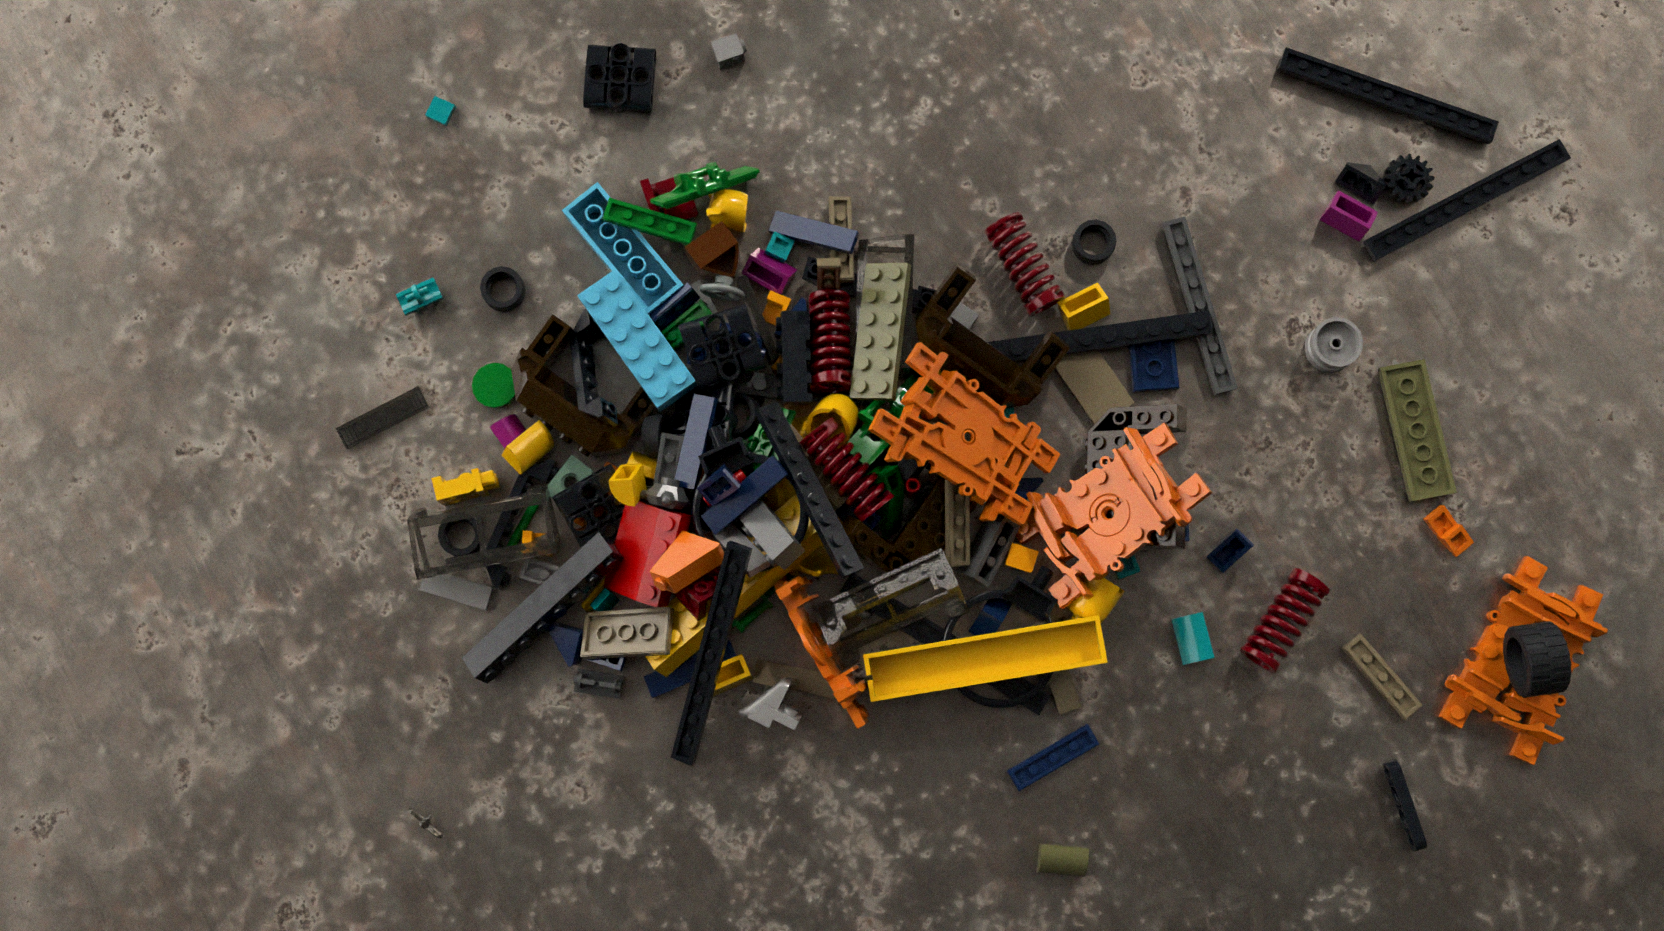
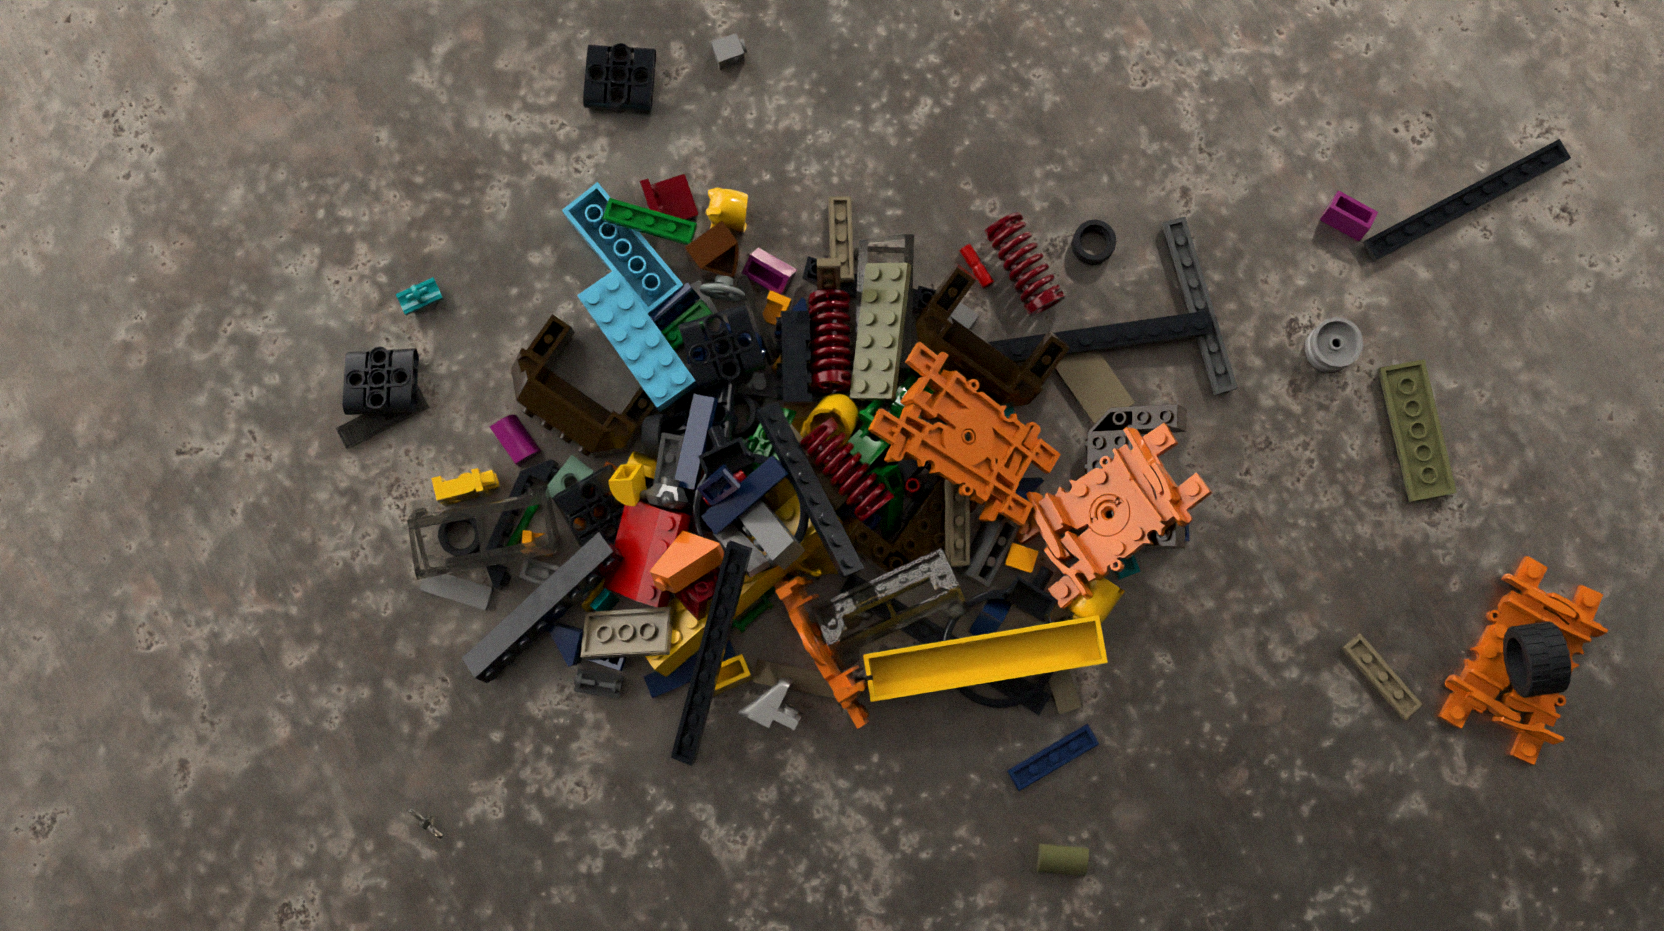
teal tile [425,96,456,127] -> none
green tile [472,363,516,408] -> none
black tyre [480,266,526,312] -> none
yellow brick [501,420,554,475] -> none
black slope [569,308,618,427] -> none
green piece [650,162,760,209] -> none
teal plate [764,231,795,263] -> none
dark blue tile [768,211,859,254] -> none
yellow brick [1057,283,1111,330] -> none
dark blue tile [1128,340,1180,393] -> none
teal brick [1171,612,1215,665] -> none
dark blue slope [1206,529,1254,573] -> none
dark red piece [1239,568,1330,673] -> none
black plate [1277,47,1499,144] -> none
black slope [1335,162,1387,204] -> none
black gear [1383,154,1435,204] -> none
black beam [1383,759,1427,852] -> none
orange slope [1423,505,1474,557] -> none
none -> black connector [342,346,419,417]
none -> red piece [959,244,994,289]

